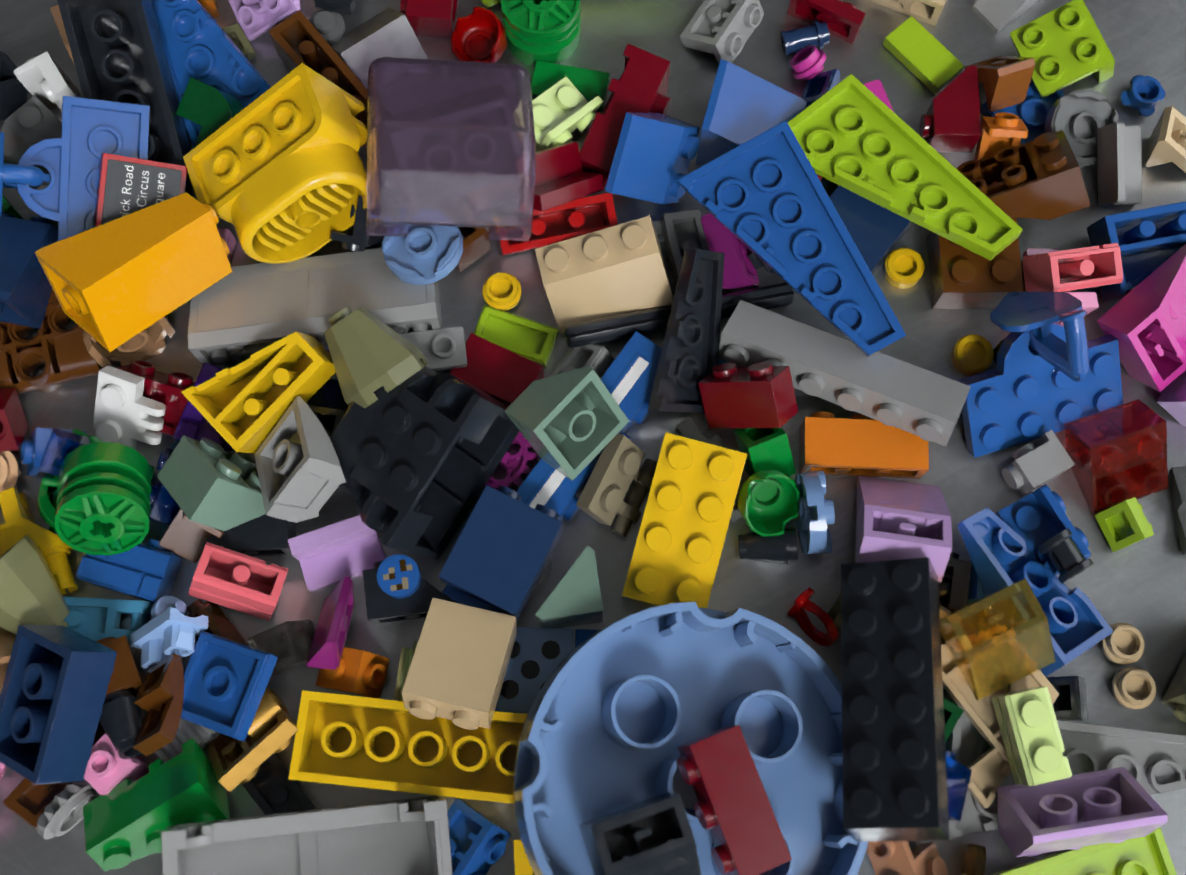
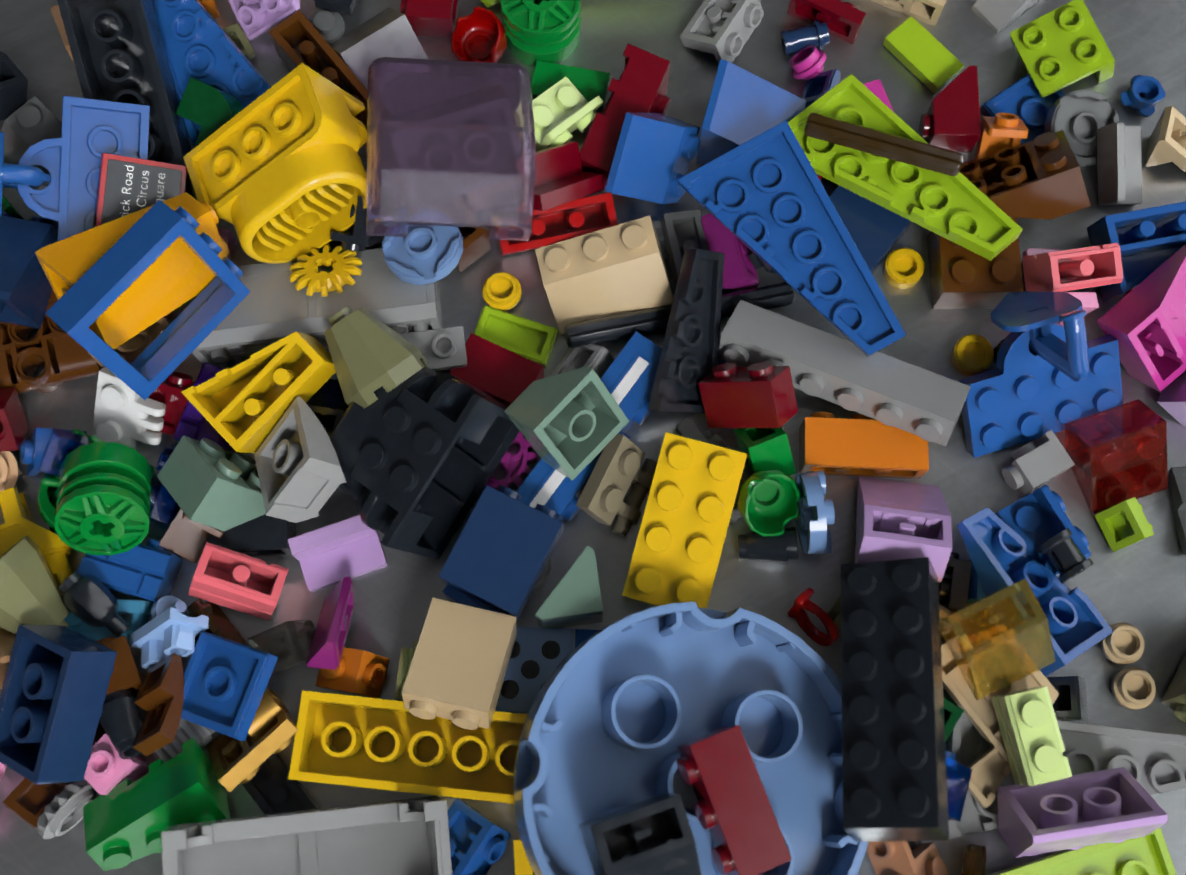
white bracket [14,51,83,112] -> none
black slope [362,560,452,625] -> none
blue tile [377,554,421,599] -> none
dark orange slope [964,56,1035,112] -> none
none -> blue window [45,200,250,400]
none -> black plant [57,570,130,638]
none -> yellow gear [289,245,362,297]
none -> dark brown axle [805,113,963,176]

